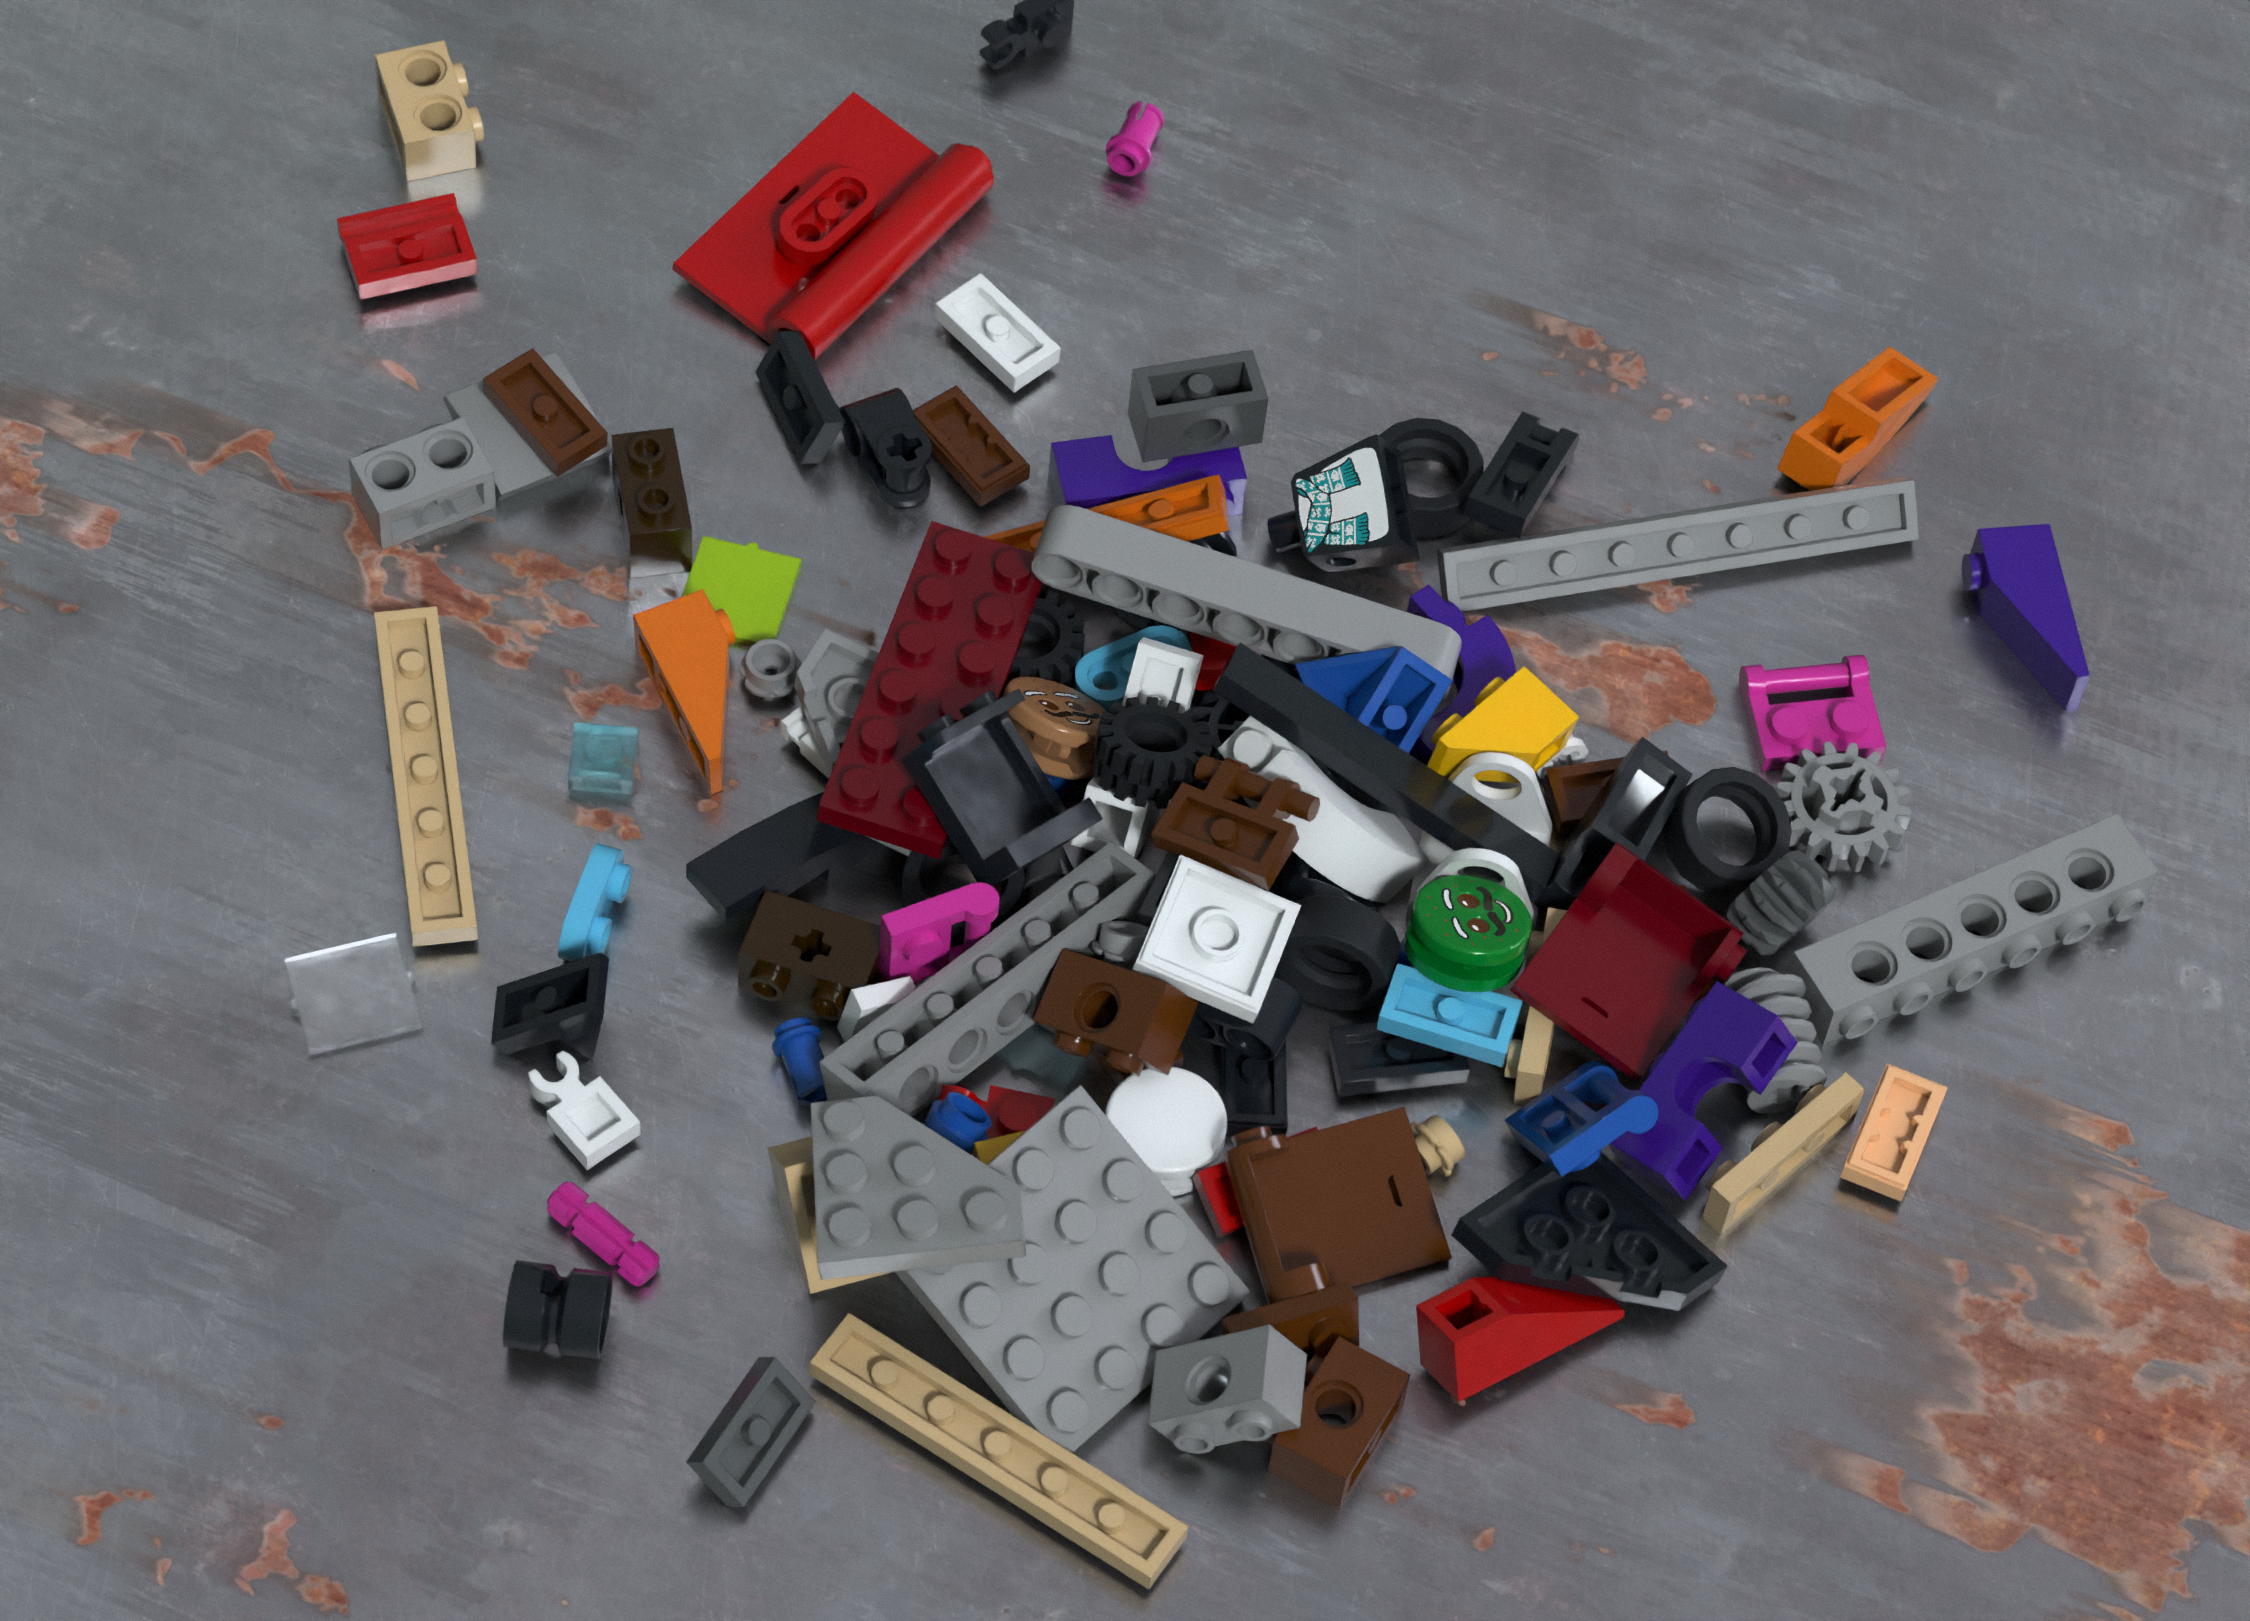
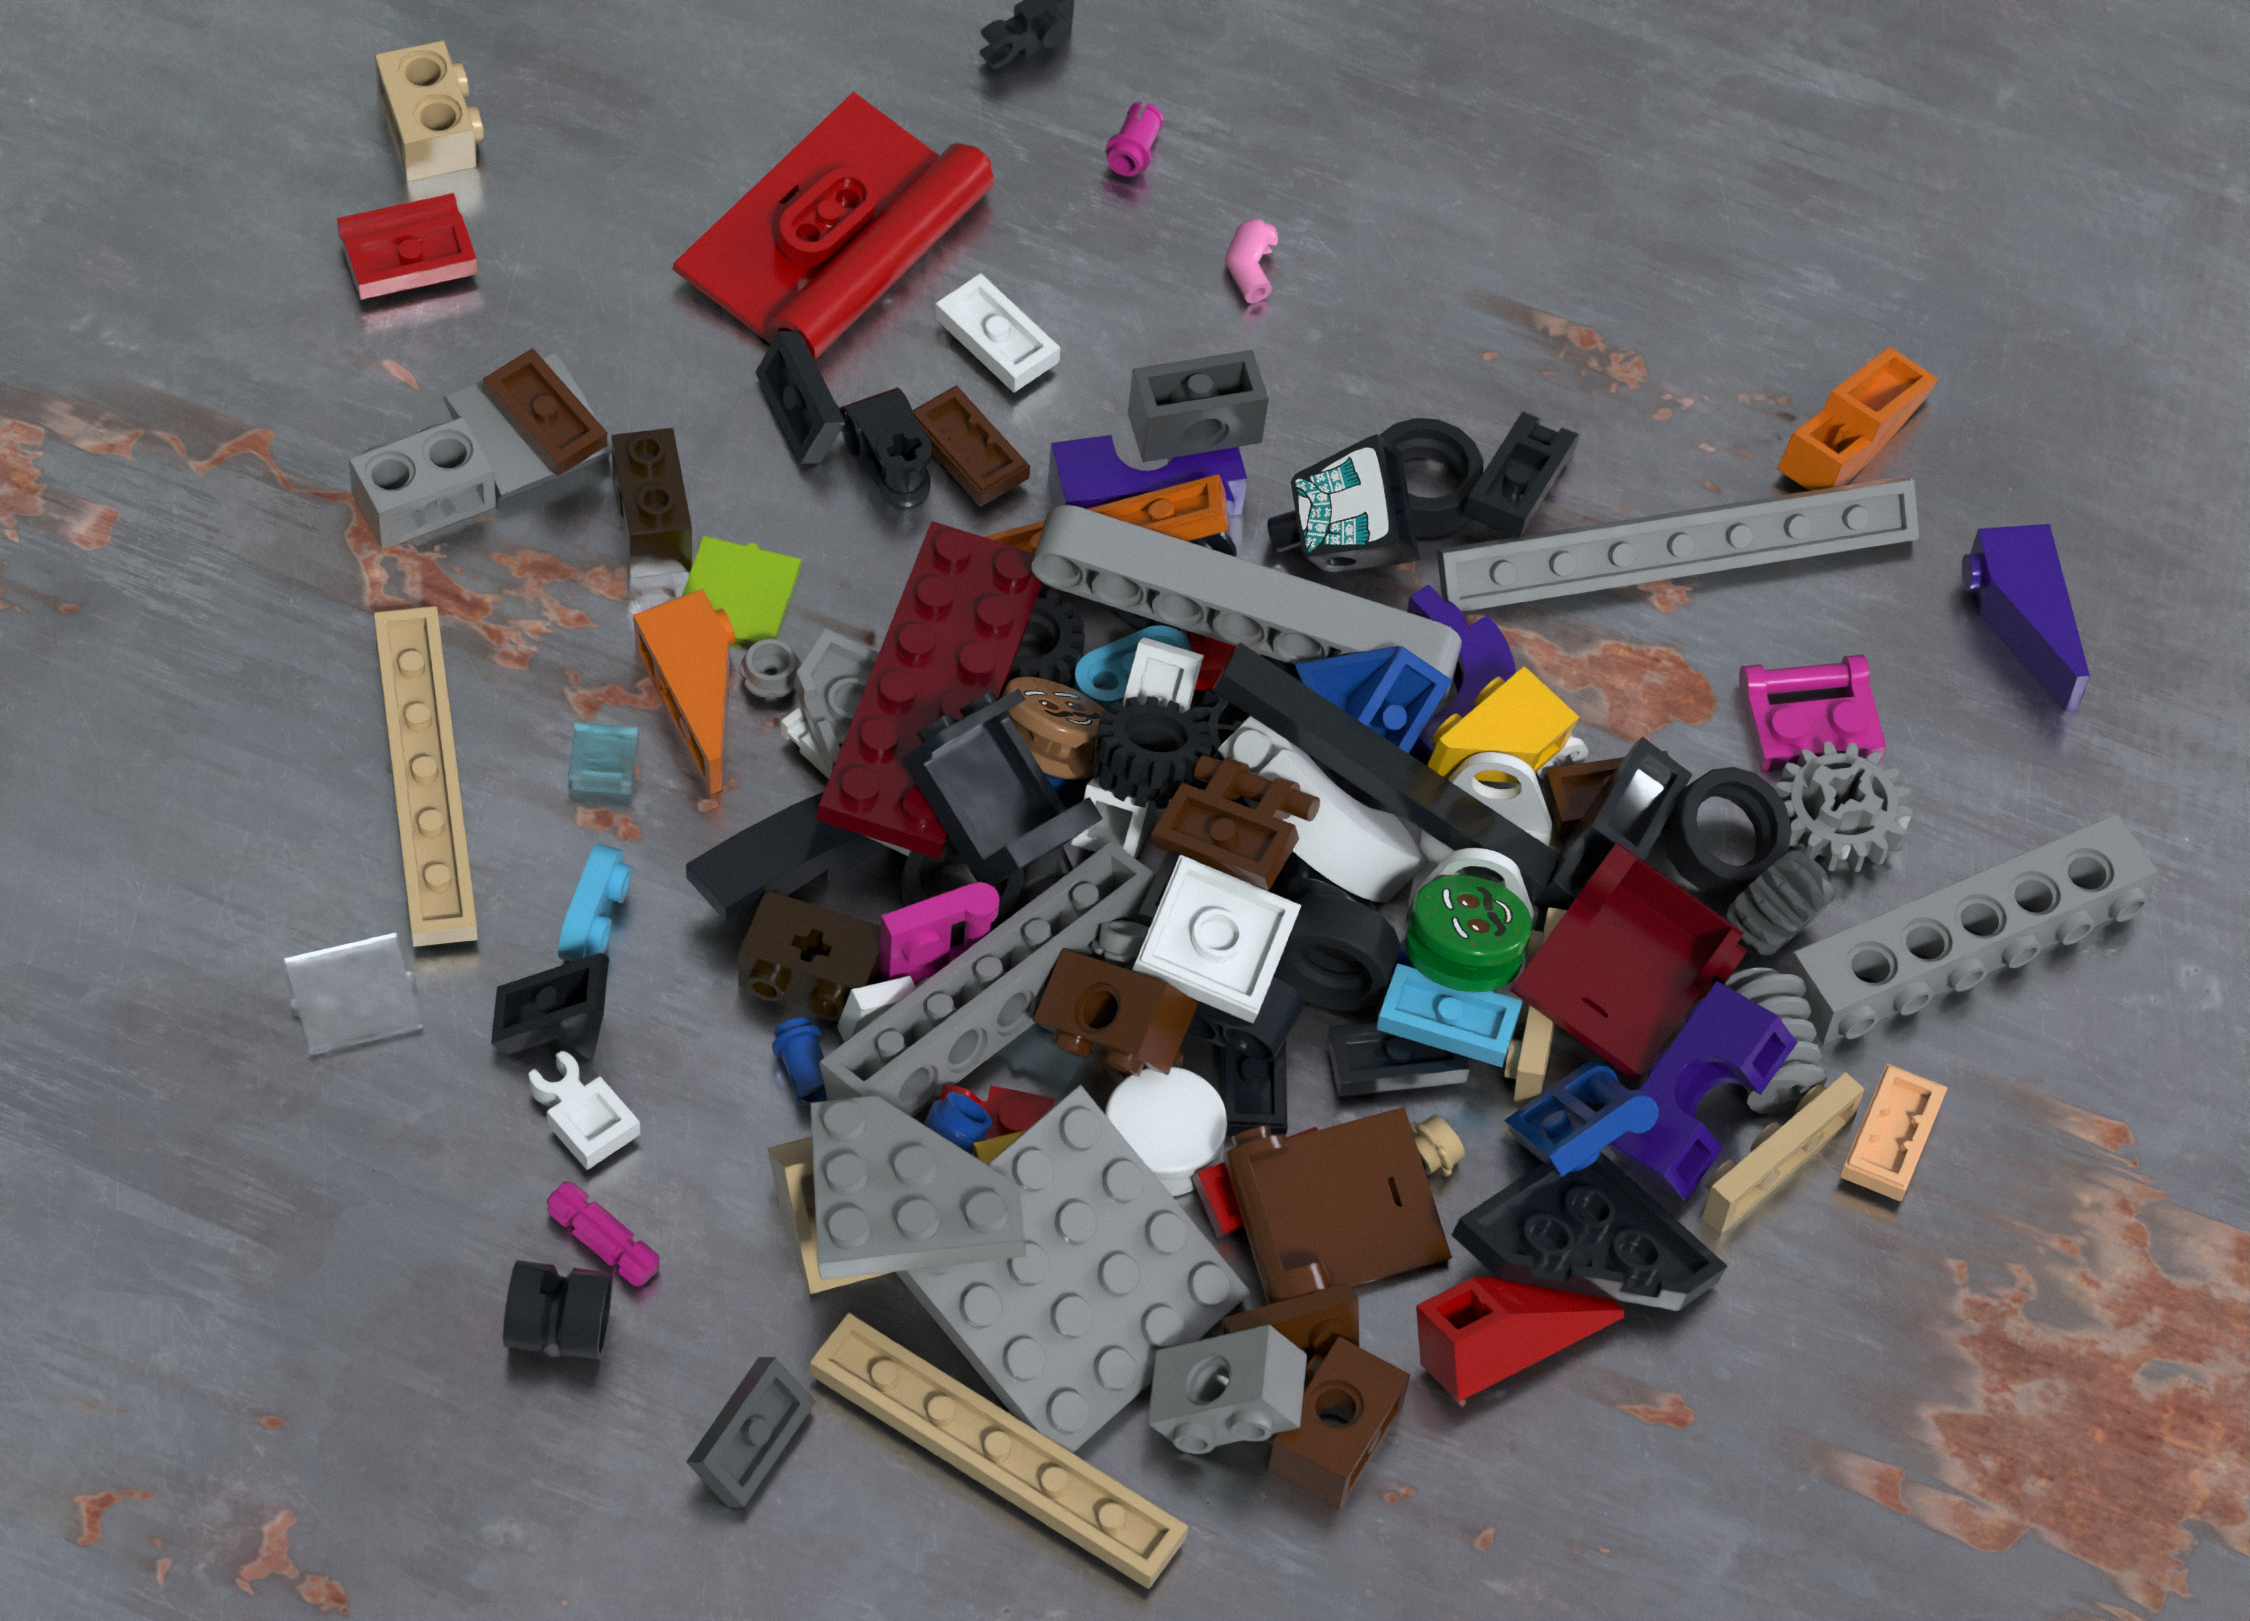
none -> bright pink arm [1225,218,1278,303]

